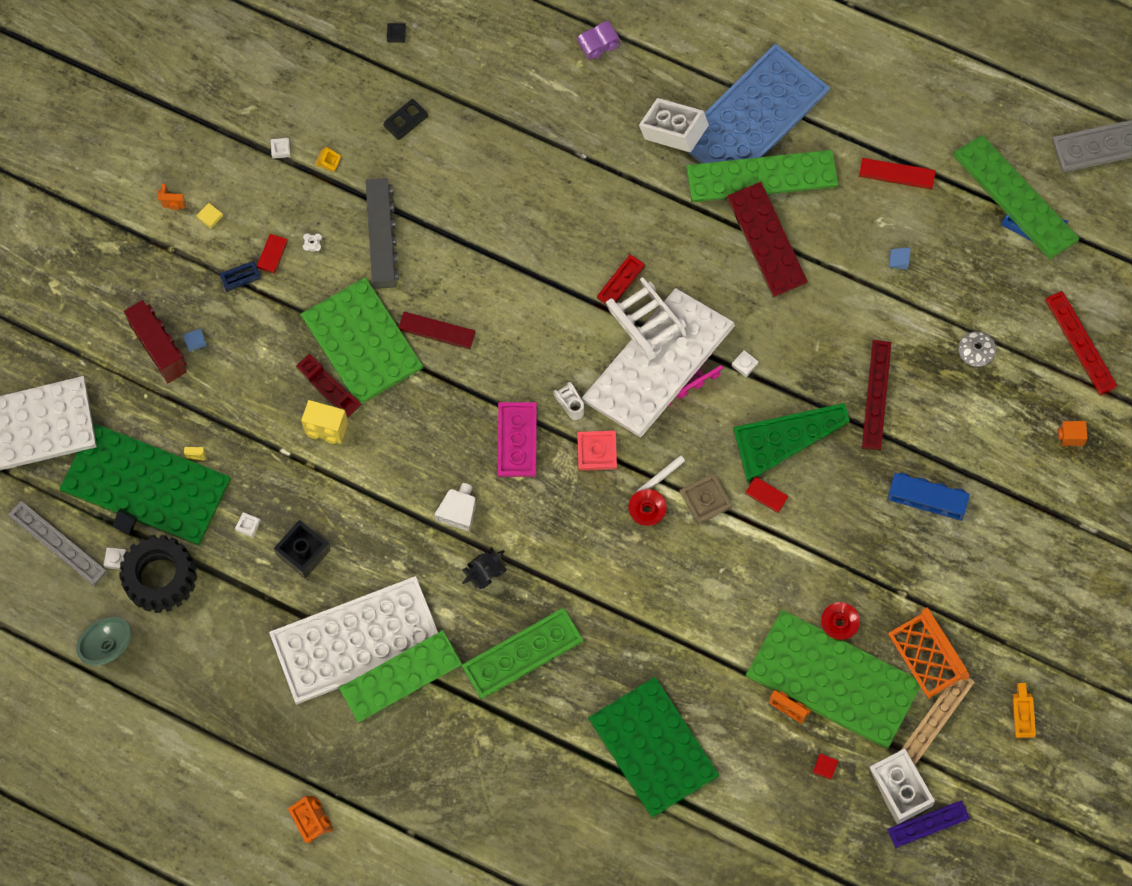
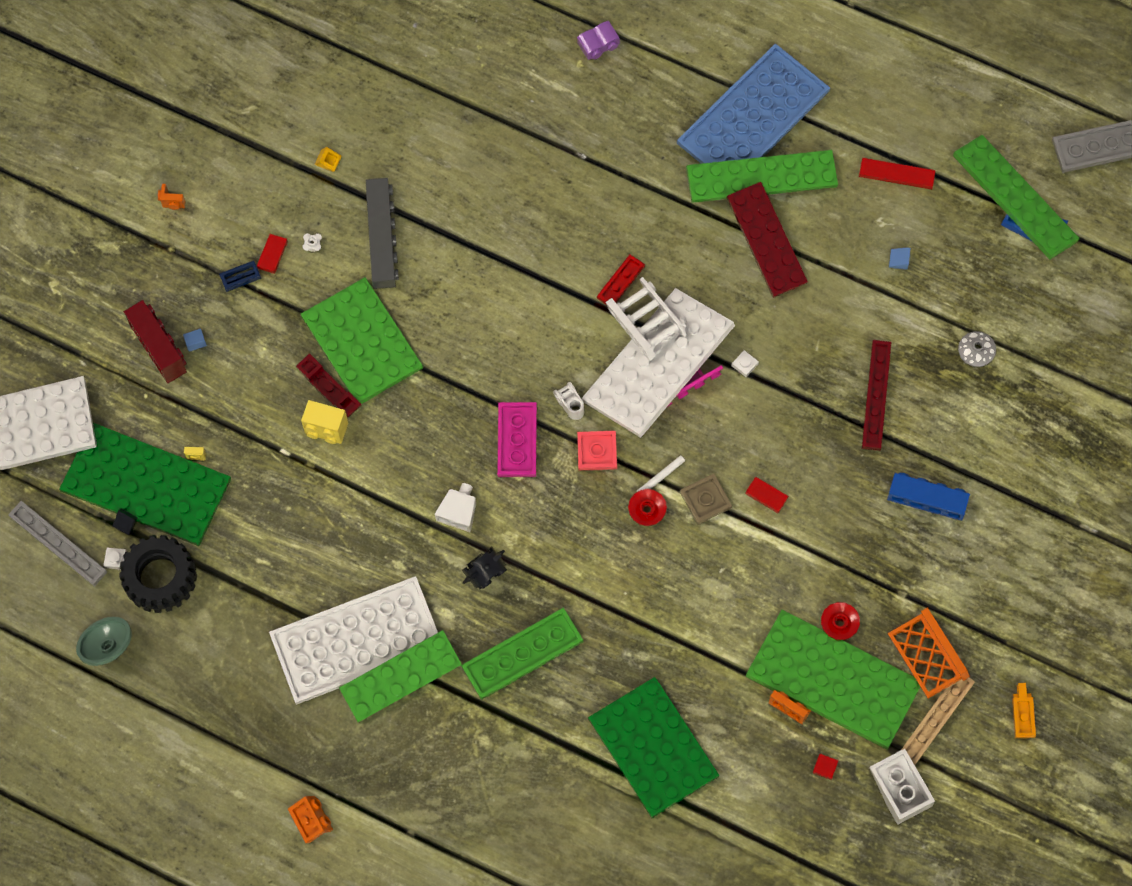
light yellow tile [196,203,223,229] -> none
white tile [235,512,261,538] -> none
white tile [271,138,291,159] -> none
black brick [273,520,331,579] -> none
black piece [383,99,429,140] -> none
black tile [387,23,406,43] -> none
dark red tile [398,311,476,350] -> none
white brick [639,98,709,152] -> none
green wing [733,403,850,482] -> none
dark purple tile [887,800,970,848] -> none
red tile [1045,291,1117,396] -> none
orange brick [1057,421,1087,446] -> none

